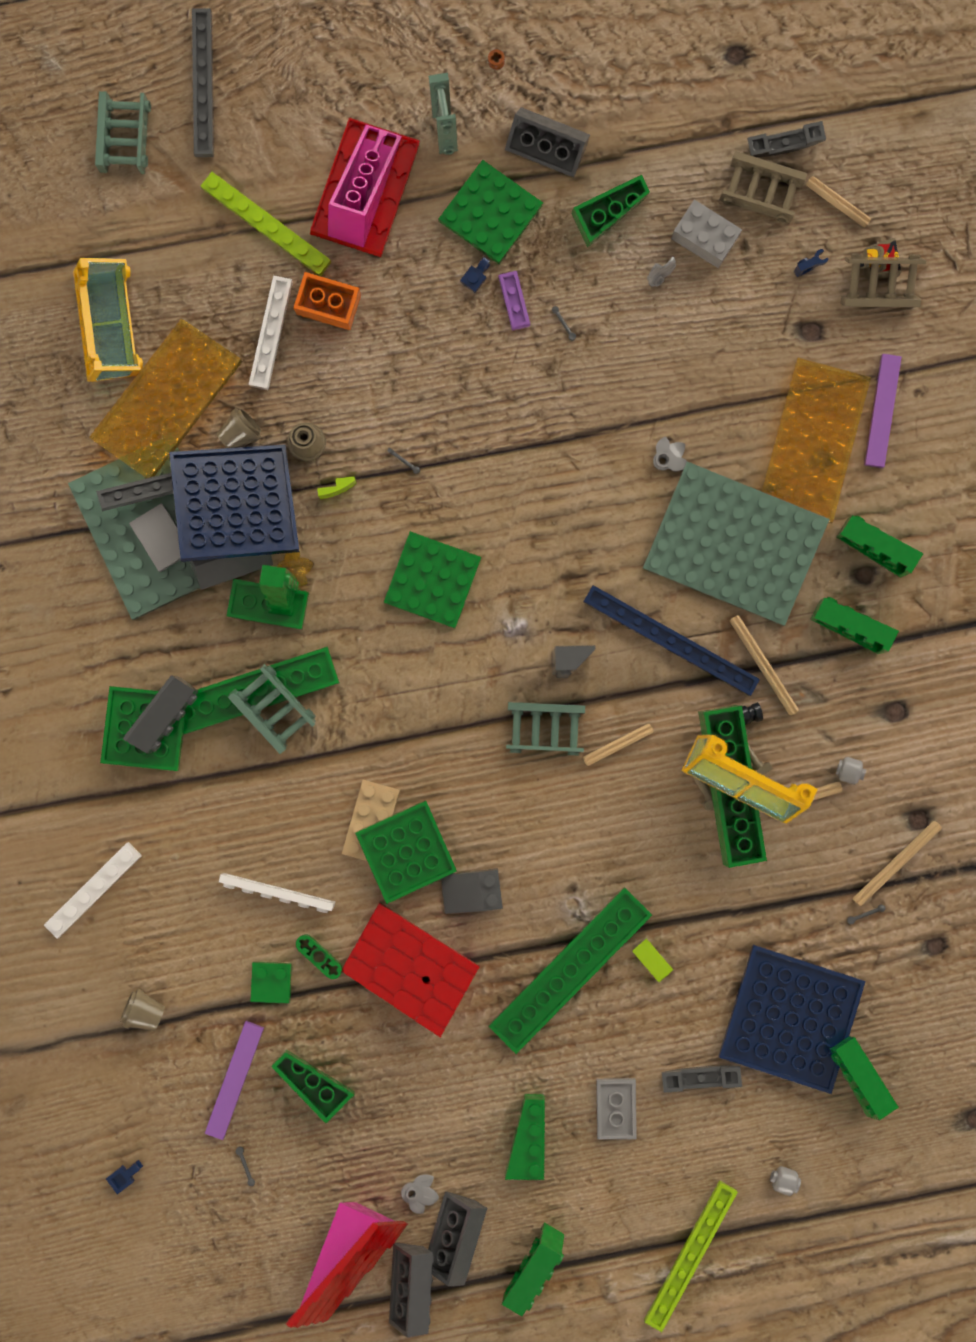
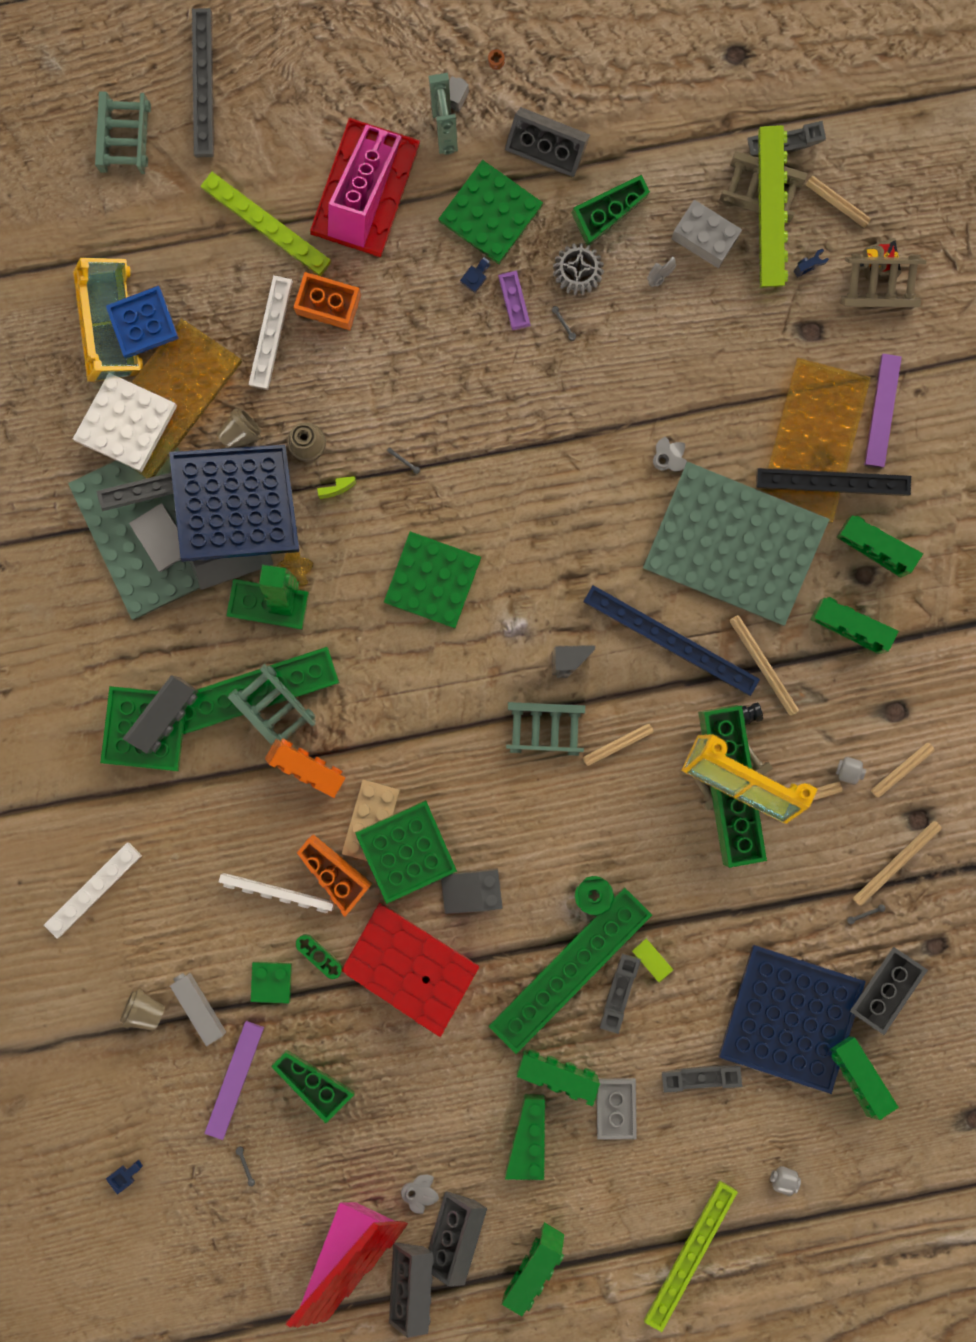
none -> white plate [73,373,177,472]
none -> blue plate [106,286,179,359]
none -> light grey brick [170,973,226,1046]
none -> orange wedge [264,738,345,798]
none -> orange wedge [297,834,373,917]
none -> light grey brick [449,76,469,112]
none -> green wedge [516,1049,600,1107]
none -> light grey gear [553,243,604,295]
none -> green plate [575,876,614,916]
none -> dark grey slope [600,953,641,1034]
none -> black plate [756,468,911,496]
none -> lime brick [758,125,788,288]
none -> dark grey slope [850,947,928,1035]
none -> tan axle [871,743,935,798]

